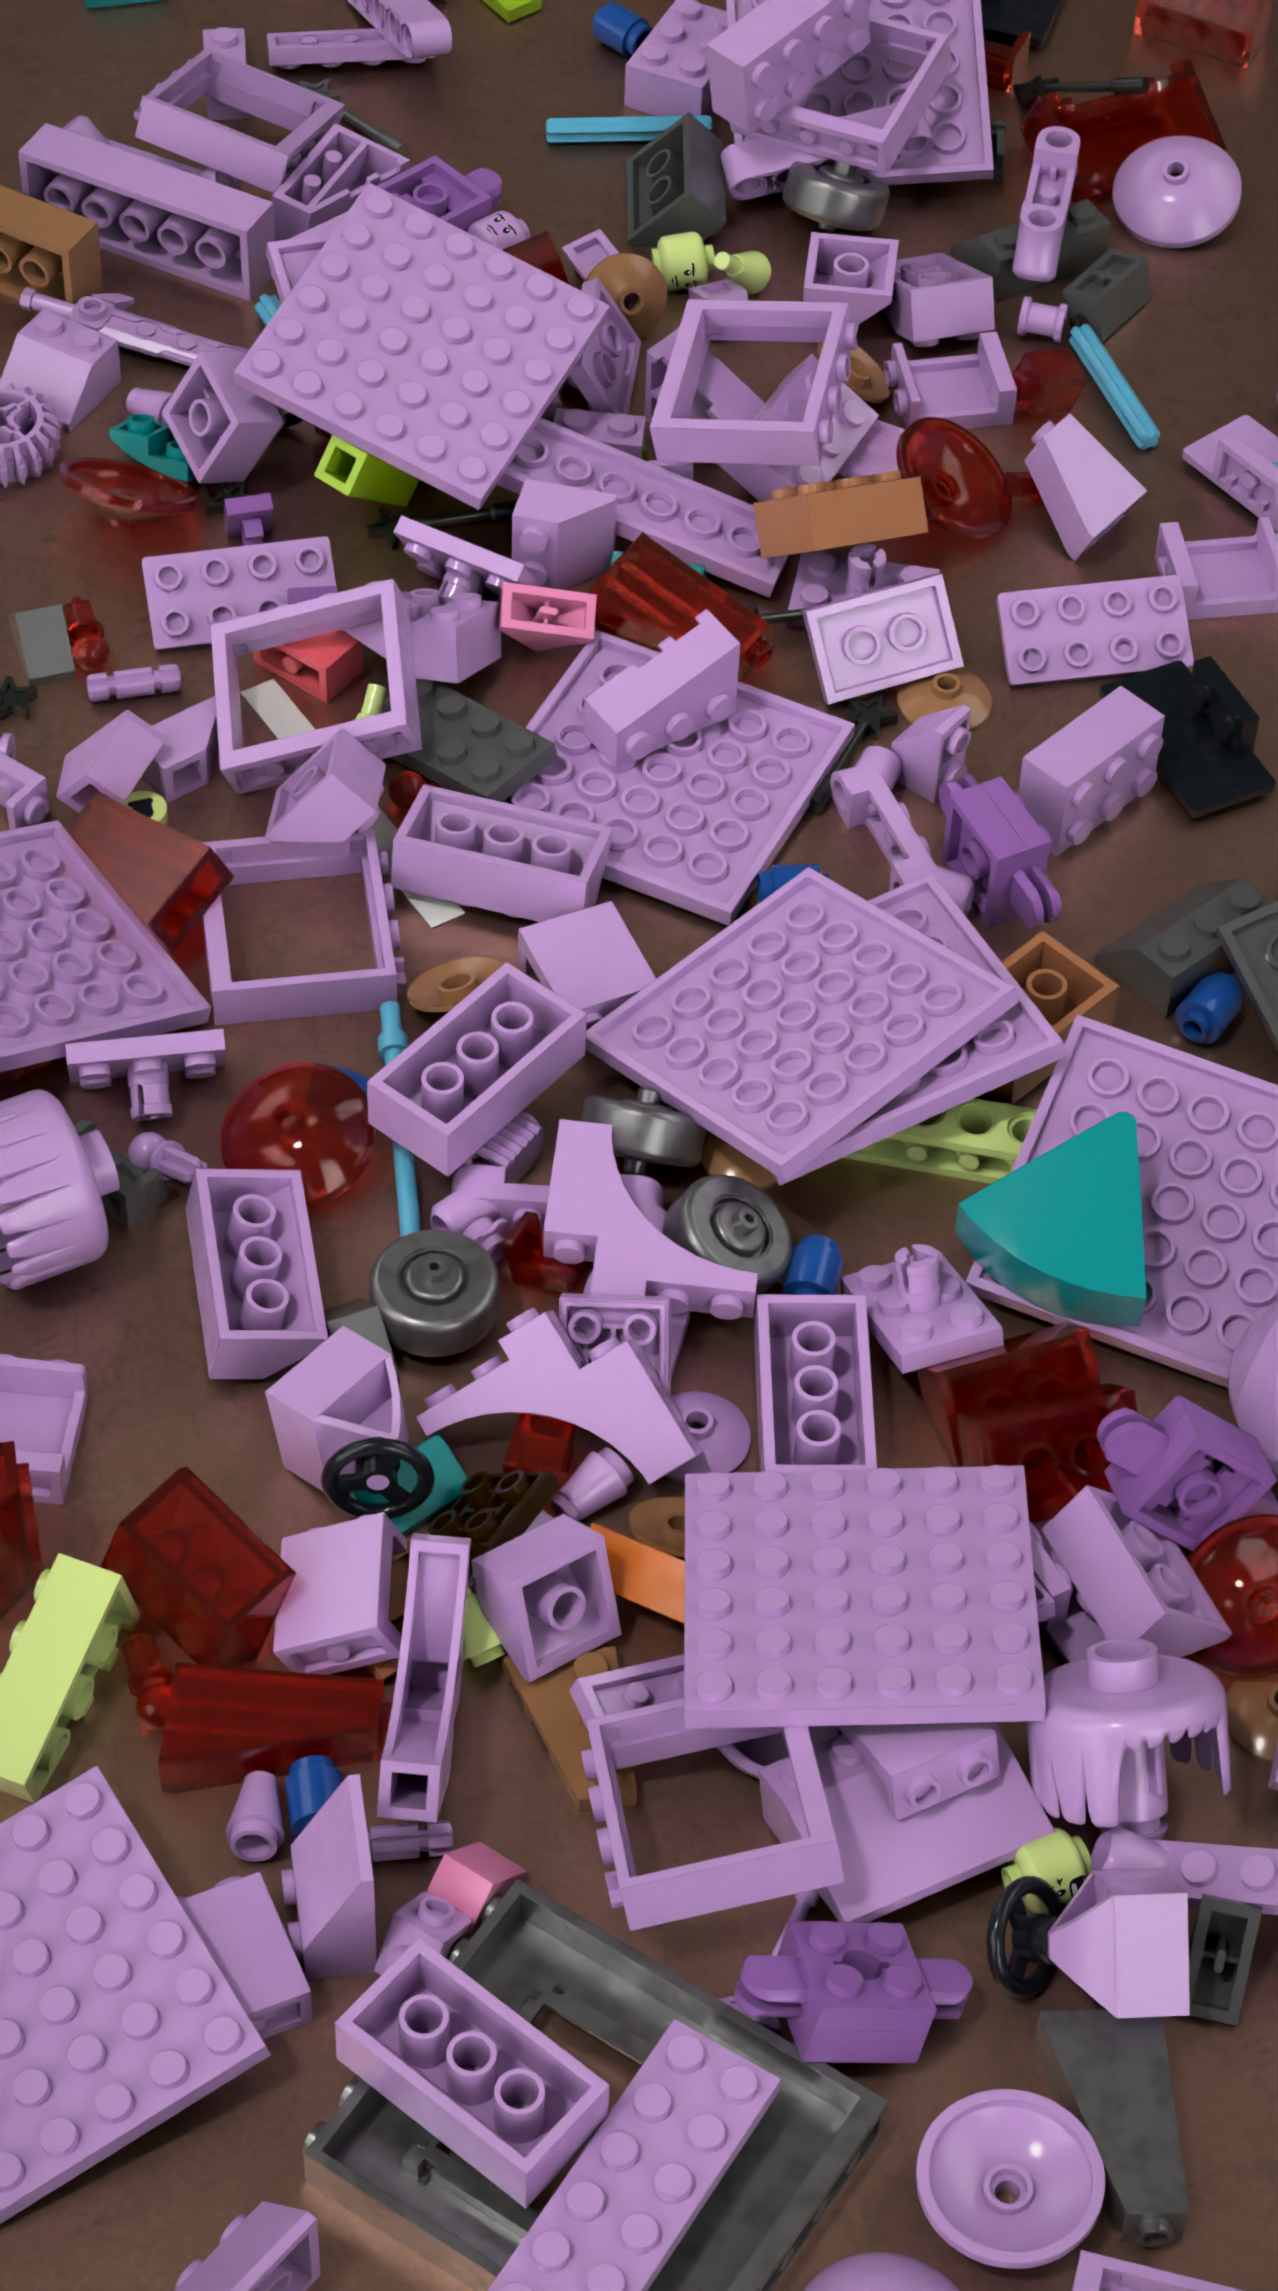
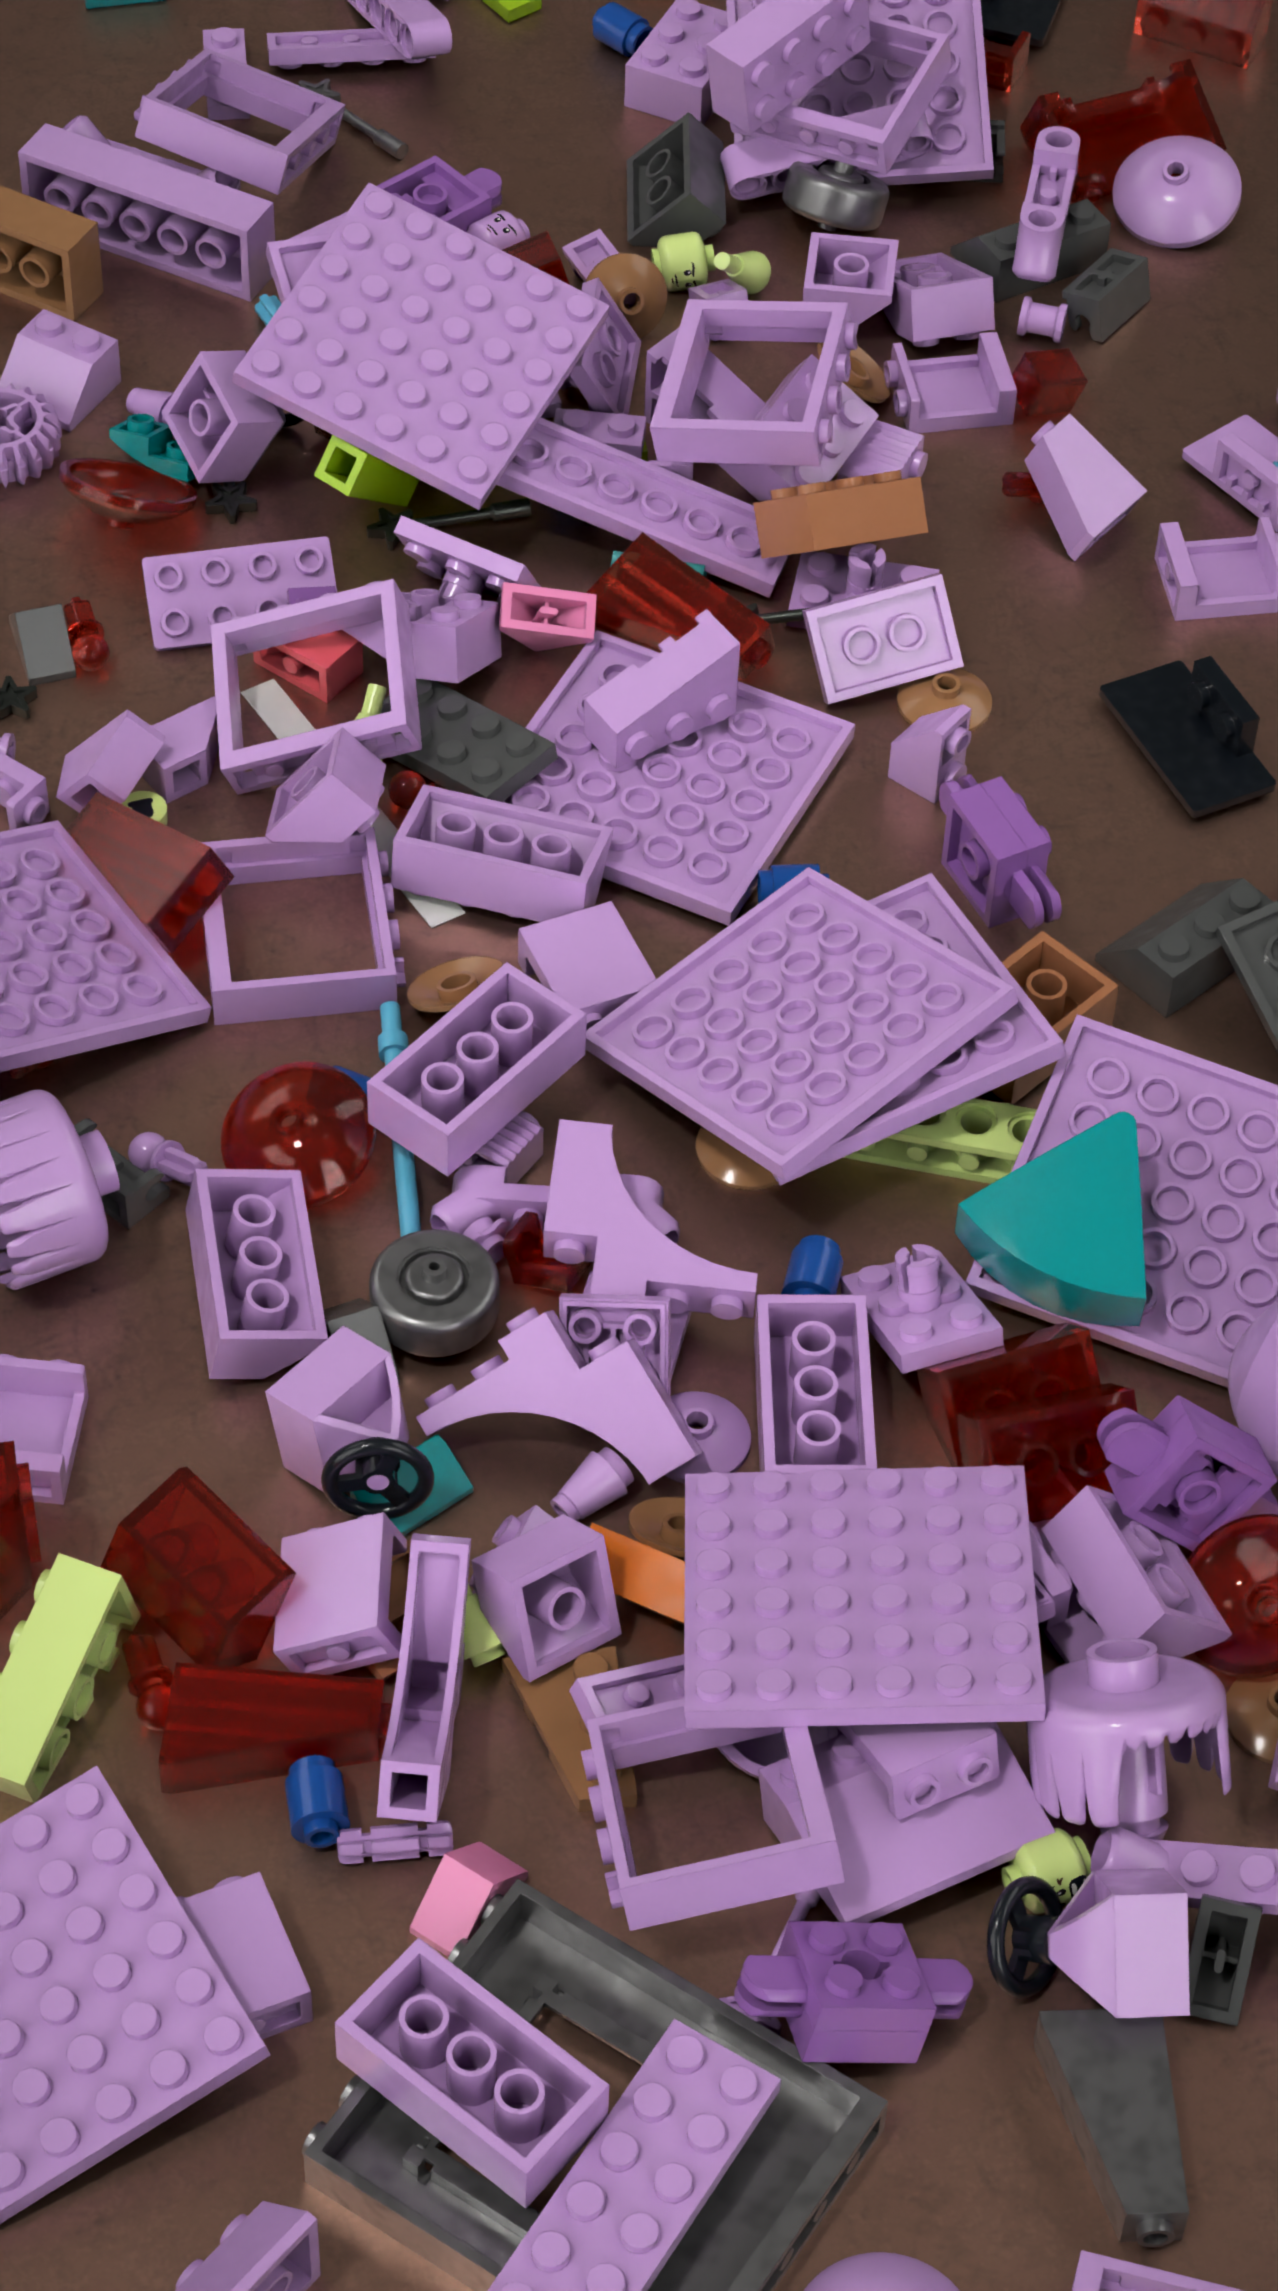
lavender sword [19,287,249,366] -> none
lavender plate [65,1029,226,1121] -> none
lavender axle [86,664,182,702] -> none
medium lavender tile [223,493,274,546] -> none
lavender cone [225,1771,284,1862] -> none
lavender wedge [271,123,411,240] -> none
lavender slope [281,1774,377,1981] -> none
lavender bracket [374,1892,472,1975] -> none
dark brown tile [428,1470,561,1565] -> none
clear red panel [503,1413,574,1480] -> none
lavender slope [512,478,617,590] -> none
medium azure axle [546,115,713,144] -> none
flat silver wheel [581,1088,707,1175] -> none
flat silver wheel [662,1174,793,1298] -> none
pearl dark grey piece [807,693,898,814] -> none
lavender plate [830,746,975,916] -> none
clear red dish [896,417,1012,540] -> none
lavender dish [916,2089,1105,2269] -> none
lavender bracket [996,575,1194,687] -> none
pearl dark grey piece [1013,75,1150,104] -> none
lavender brick [1018,686,1165,856] -> none
medium azure axle [1069,324,1160,450] -> none
blue brick [1175,972,1244,1044] -> none

